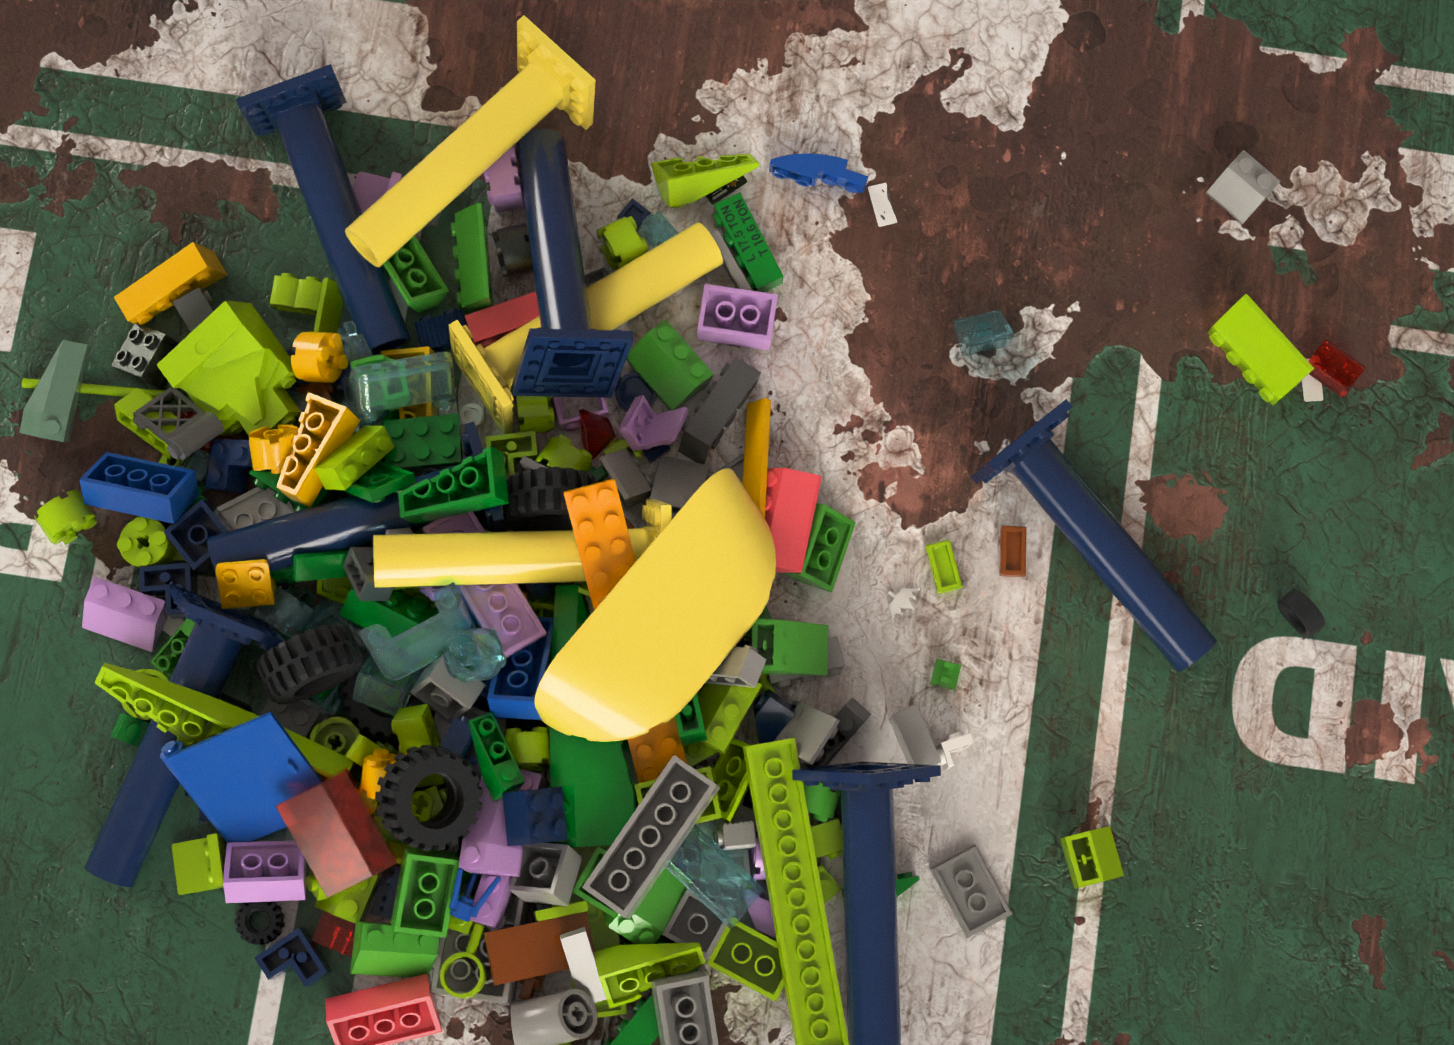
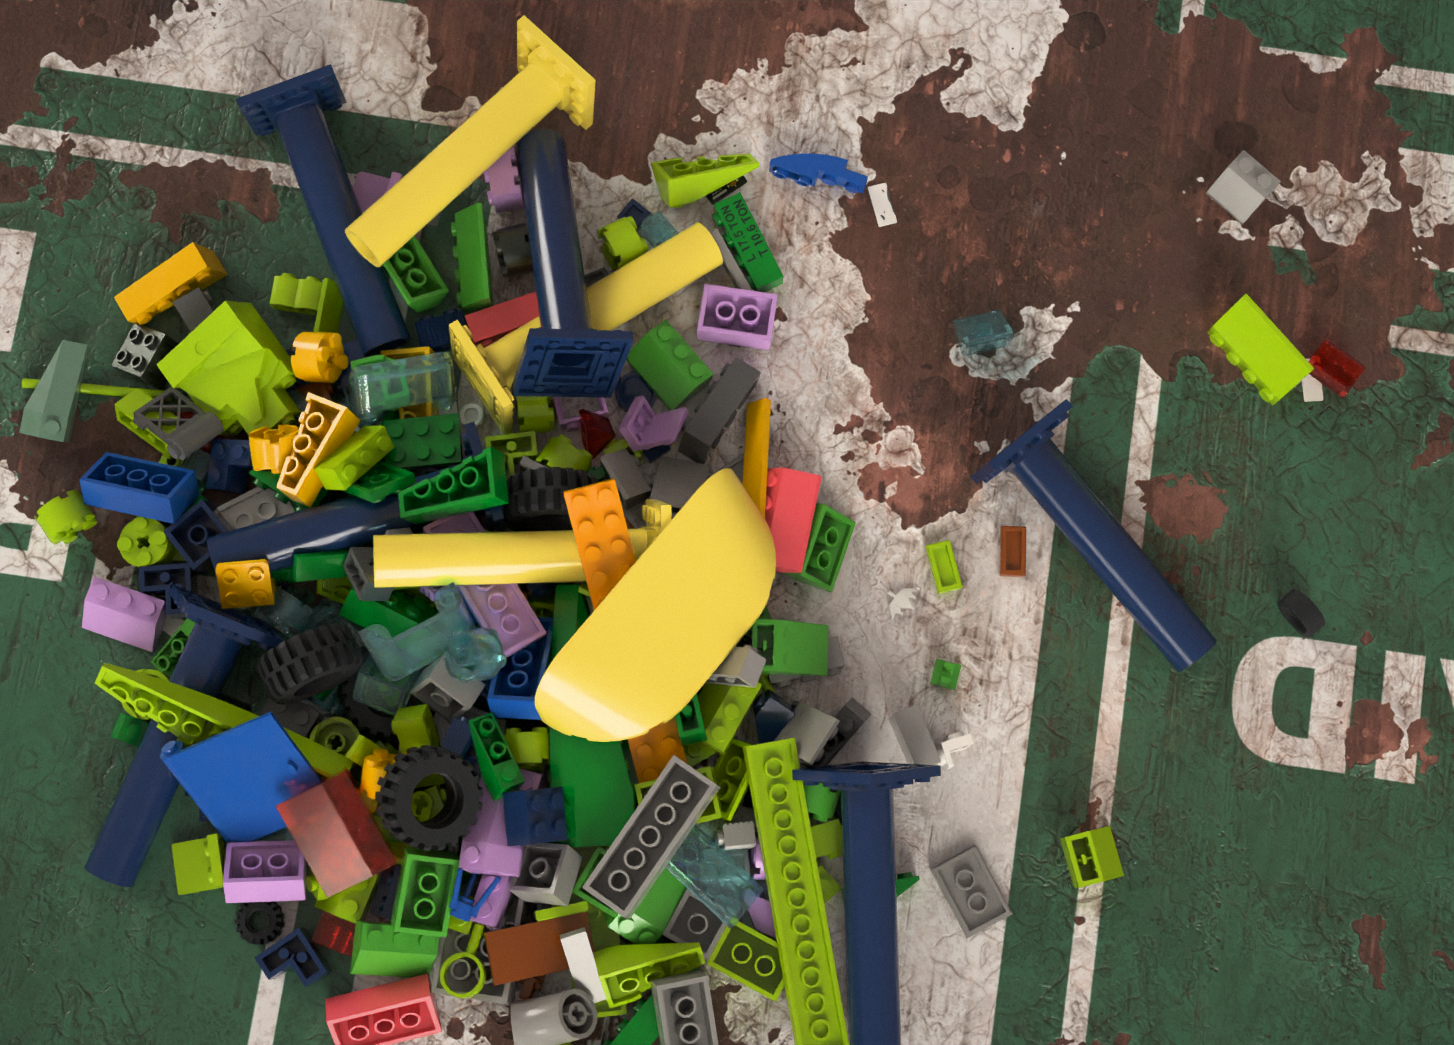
clear light blue plate [337,321,373,361] -> none

